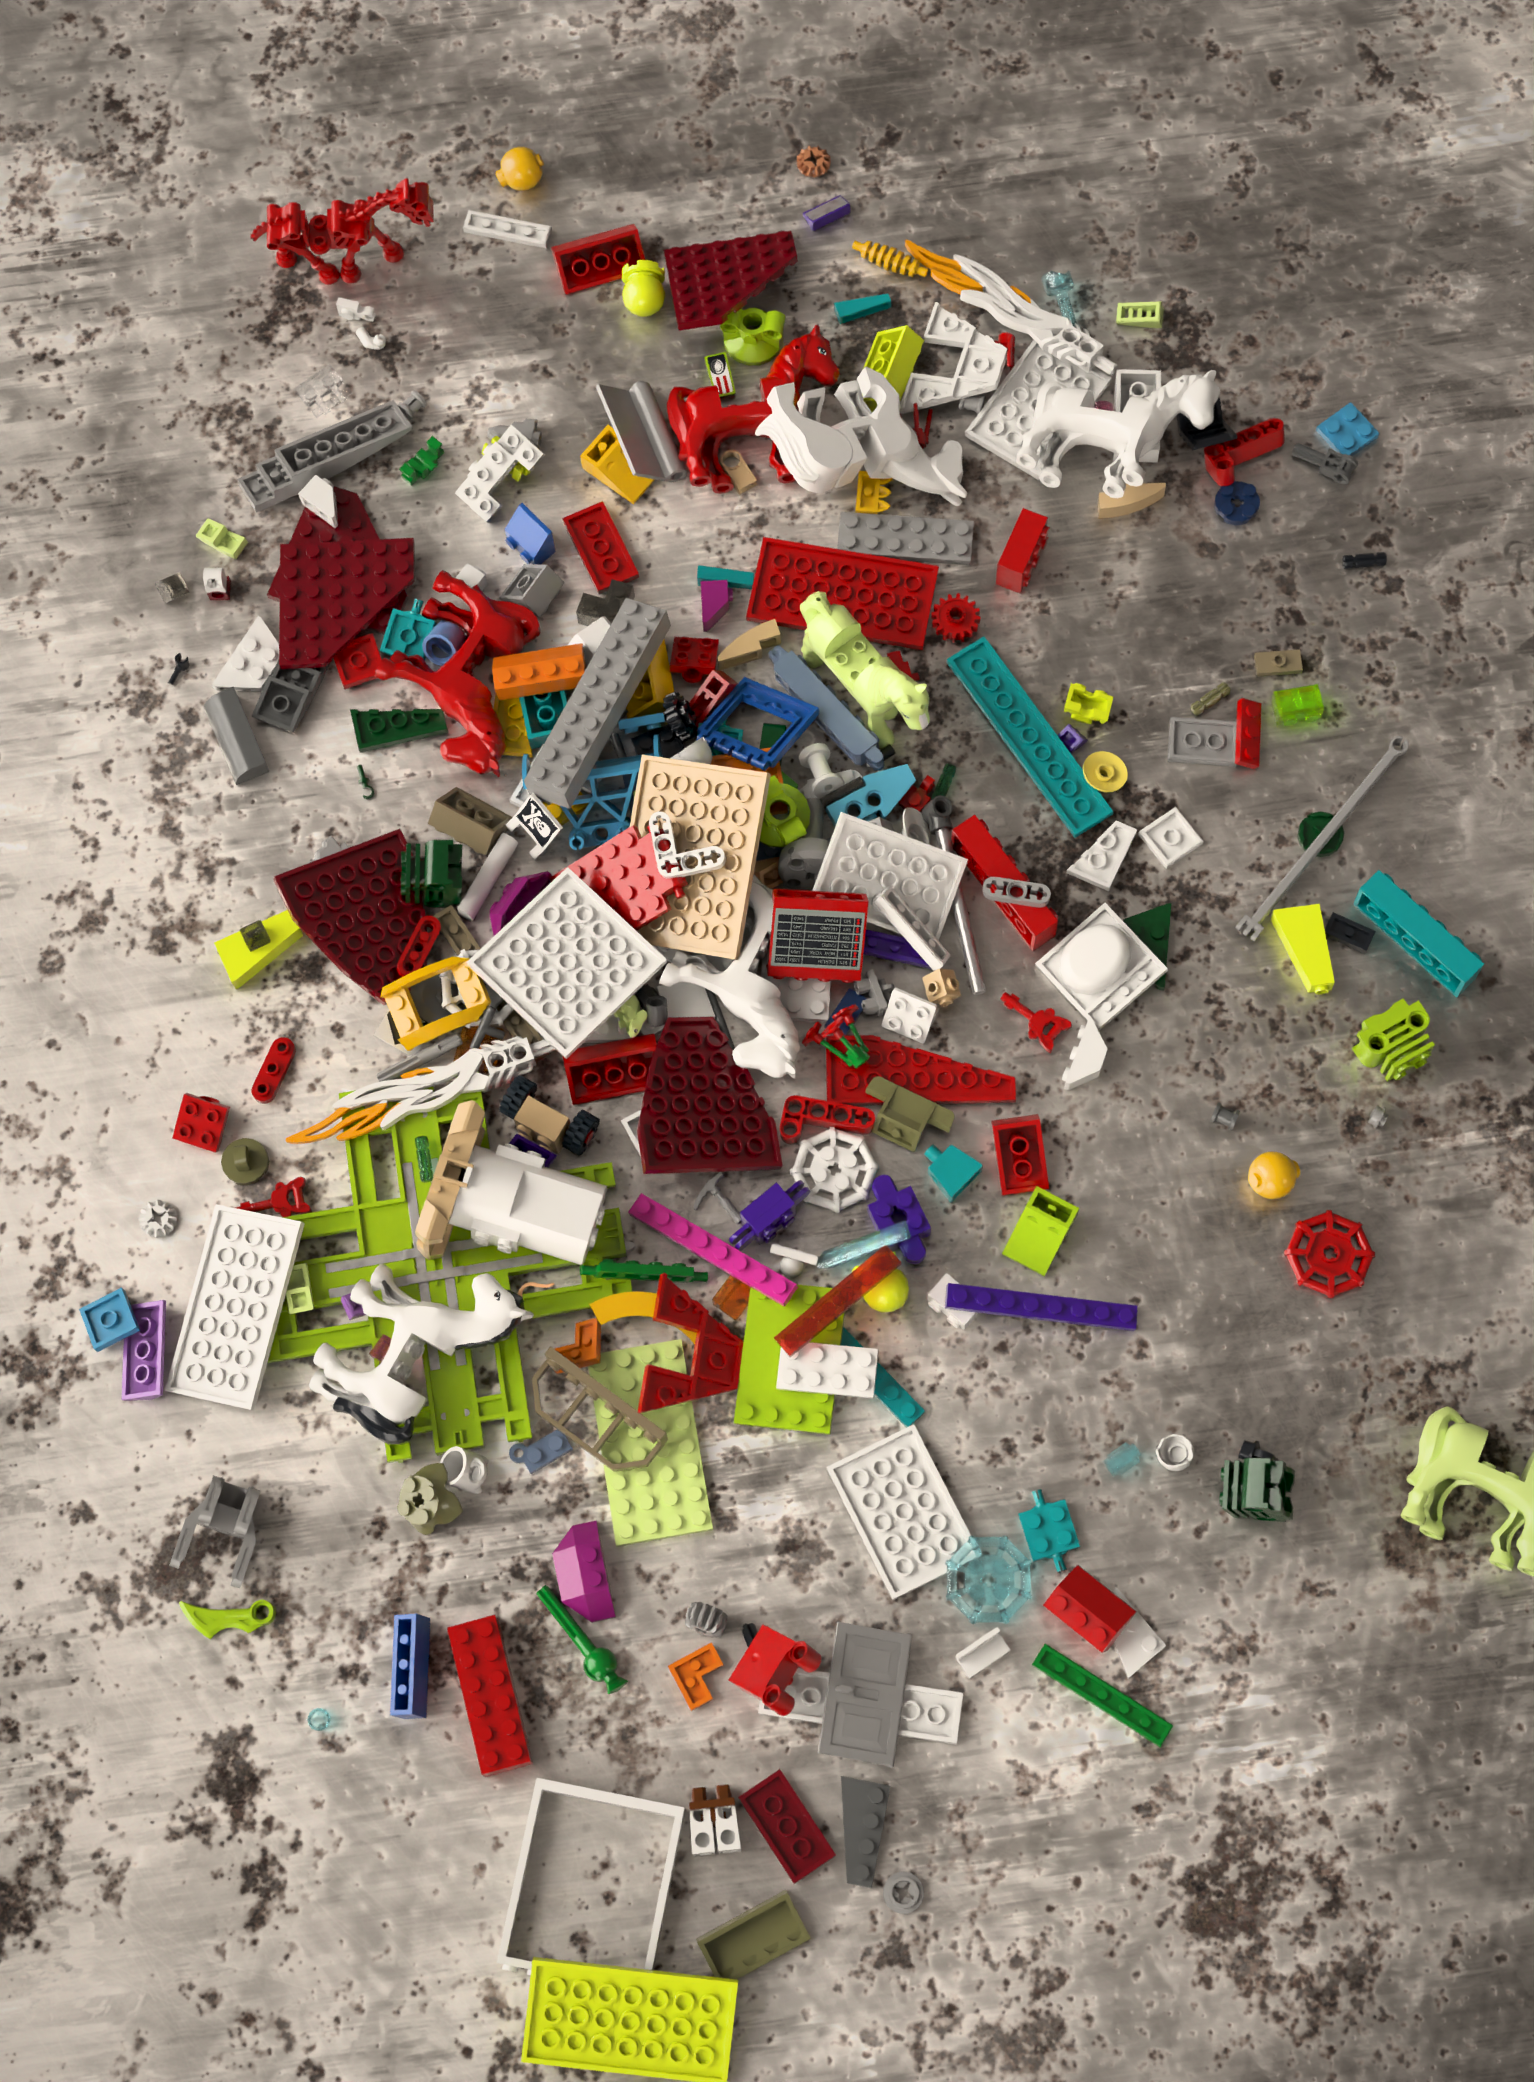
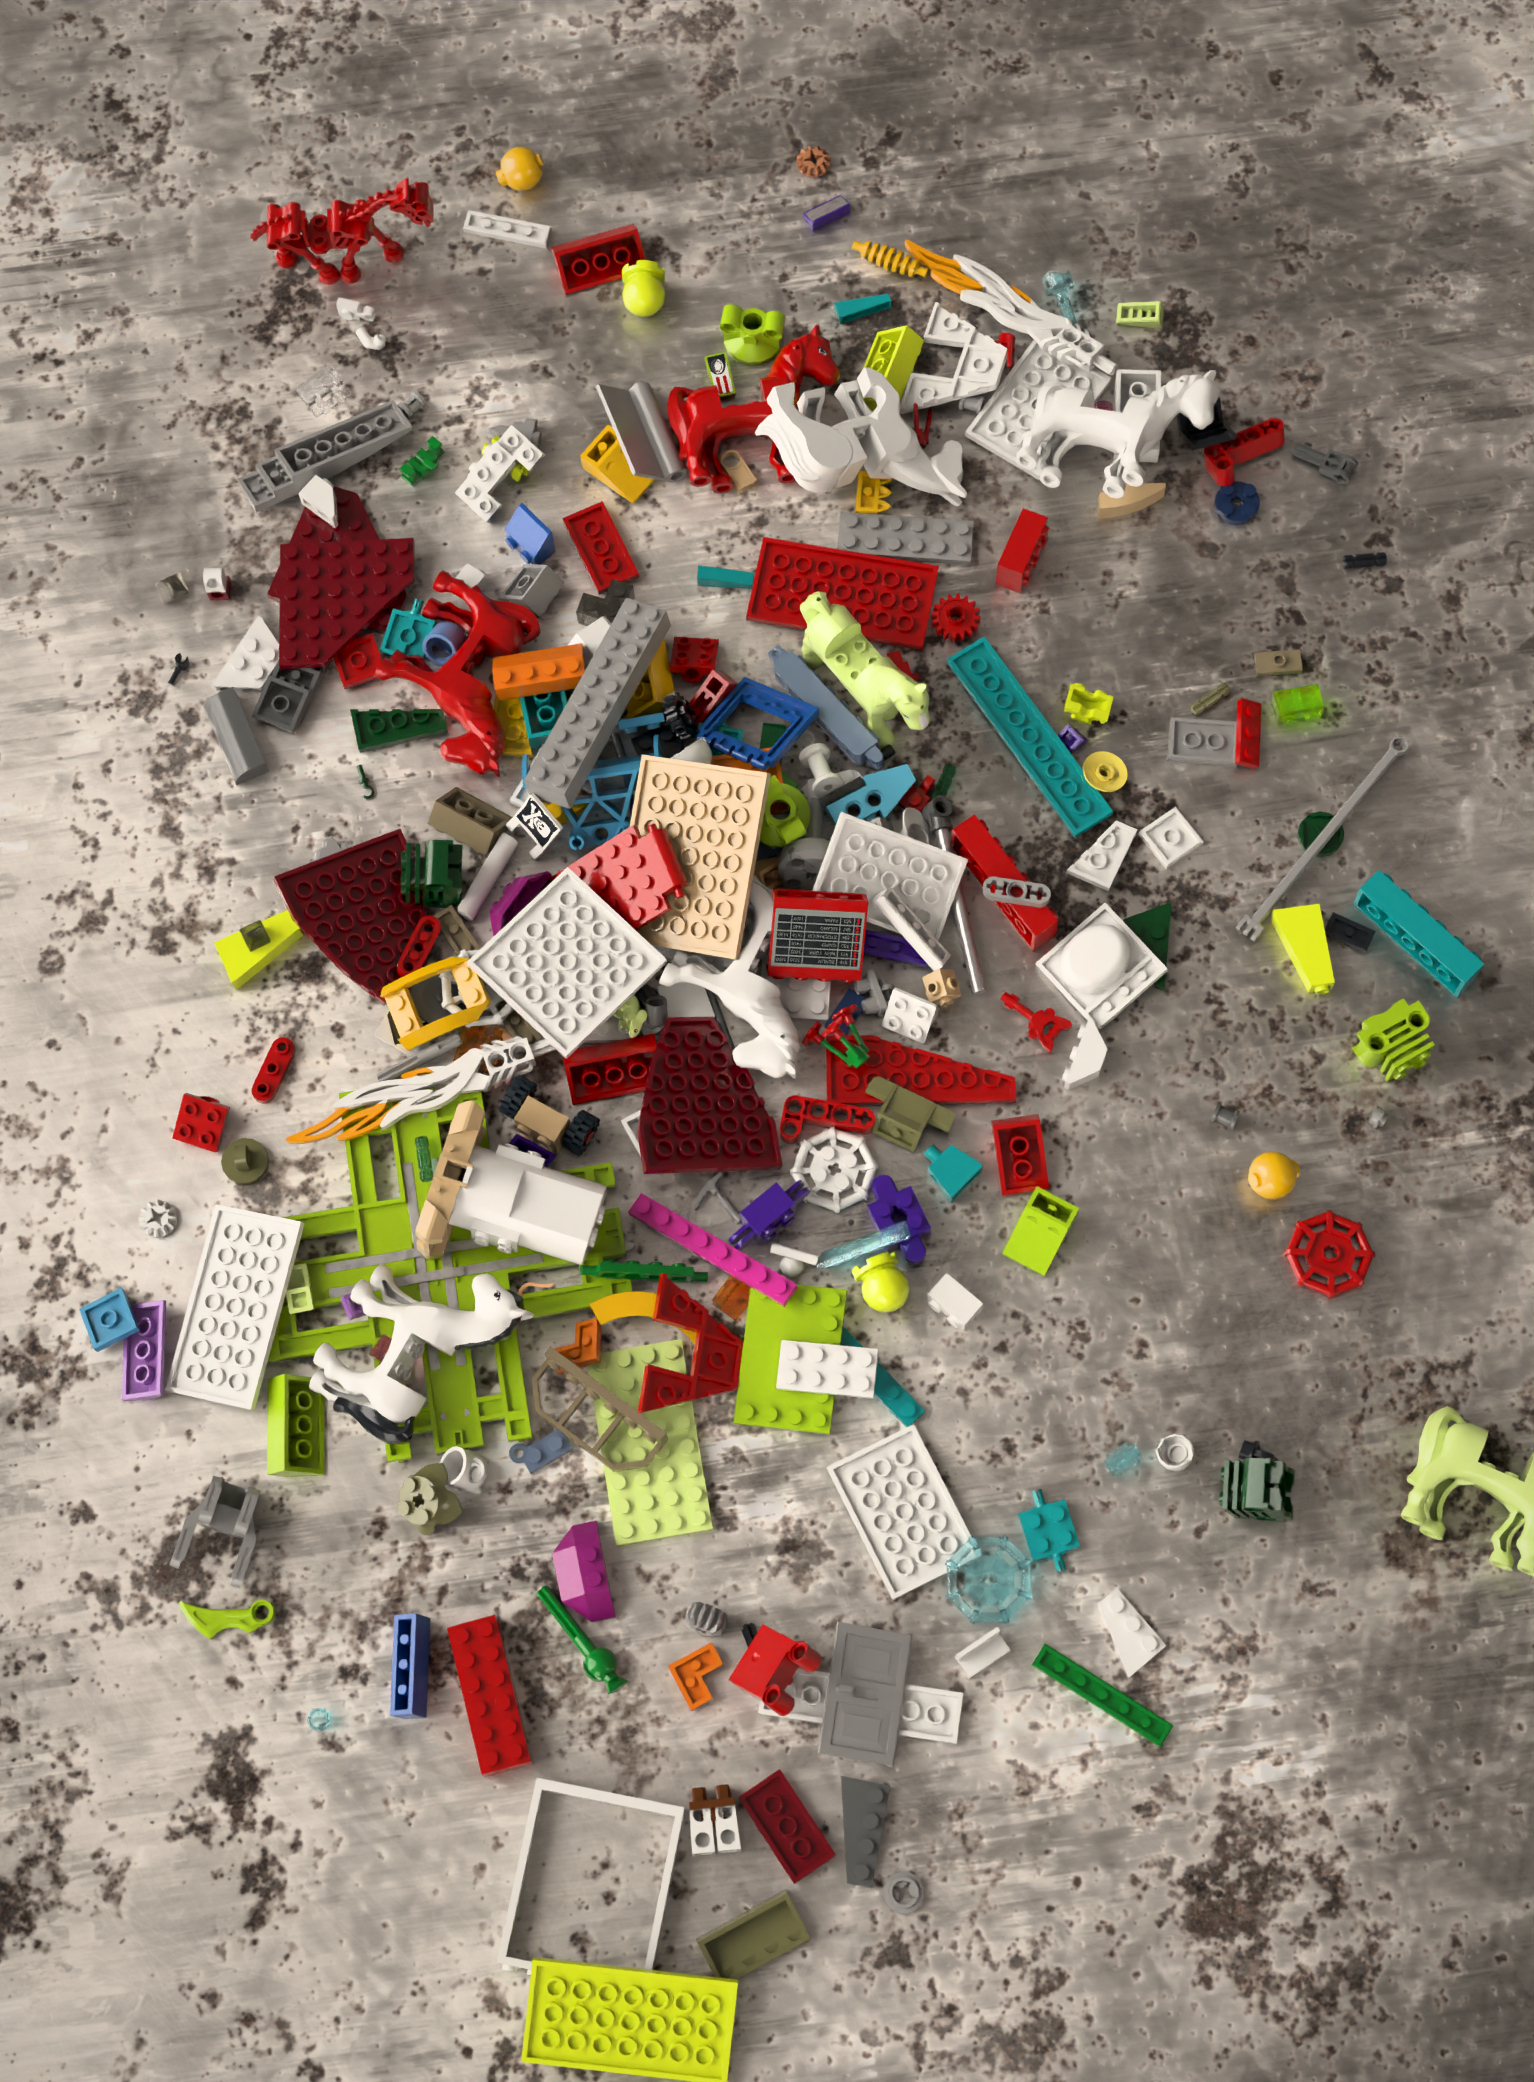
yellowish green slope [196,519,248,560] -> none
red piece [235,1177,312,1217] -> none
dark grey piece [470,1006,505,1049] -> none
white beam [649,812,726,878] -> none
dark red plate [664,231,798,331] -> none
magenta slope [701,580,733,632] -> none
tan slope [717,619,781,671] -> none
clear red plate [774,1244,902,1358] -> none
dark purple plate [945,1283,1138,1331] -> none
red slope [1043,1565,1137,1653] -> none
dark azure plate [1316,402,1379,456] -> none
none -> lime slope [267,1374,324,1477]

